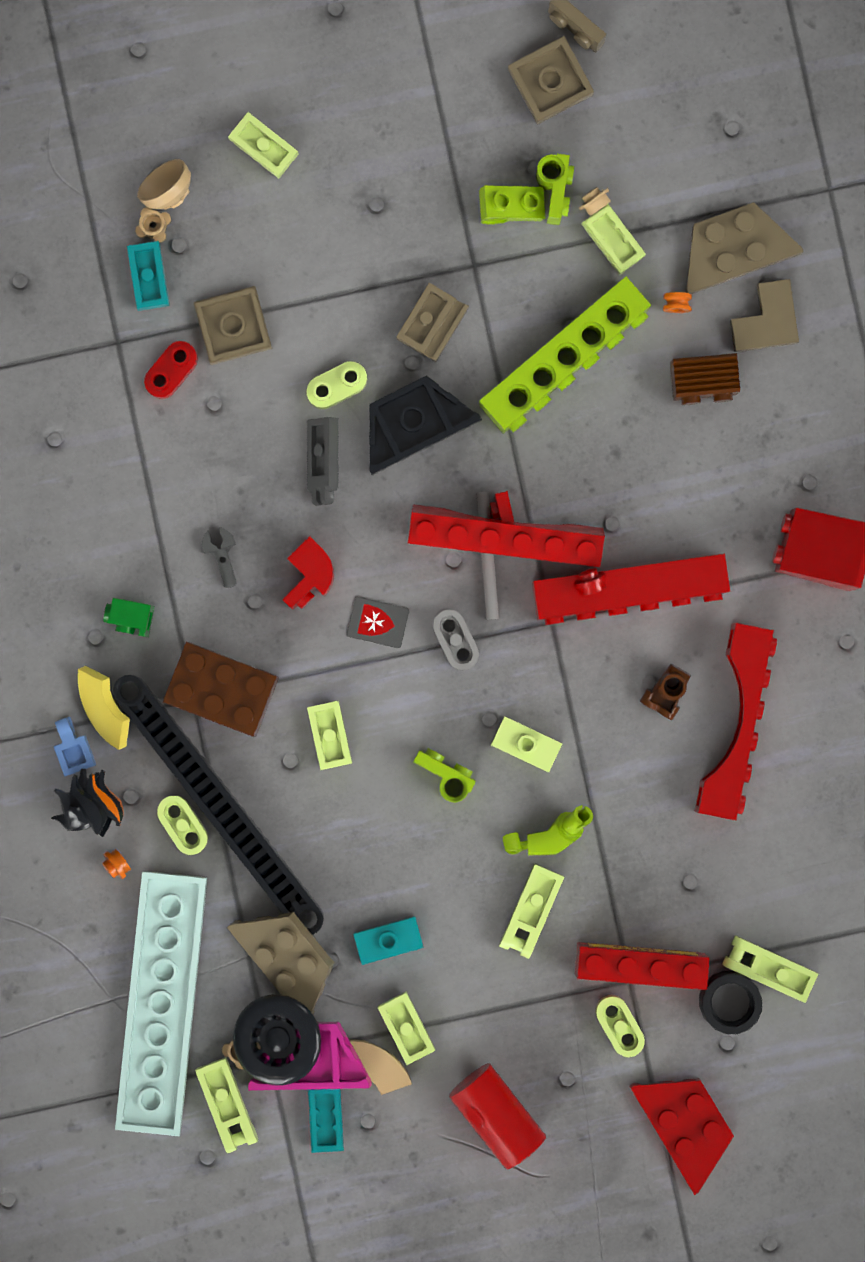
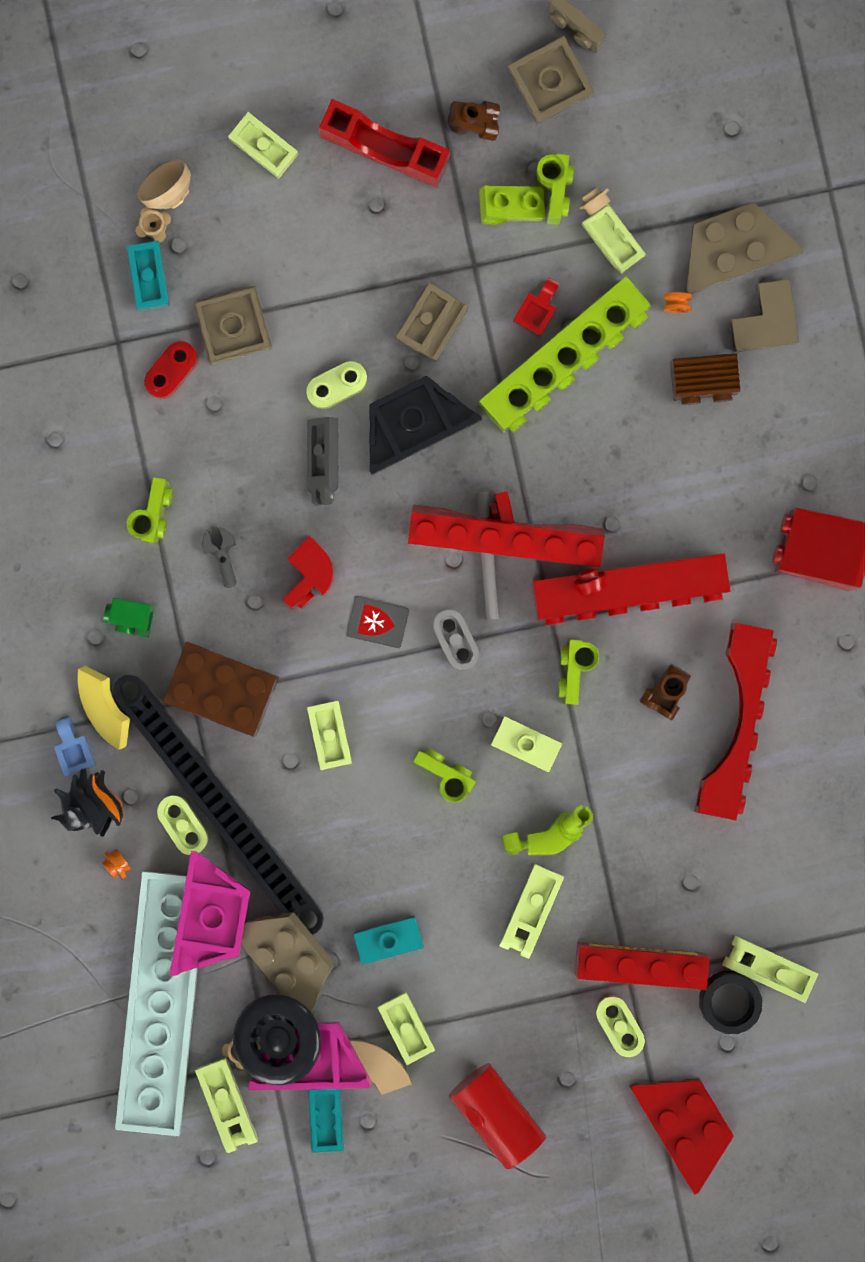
none -> lime plate [126,477,173,545]
none -> dark pink wing [170,850,250,976]
none -> red arch [319,99,450,188]
none -> reddish brown plate [448,101,500,141]
none -> red plate [513,277,559,337]
none -> lime plate [558,640,599,705]

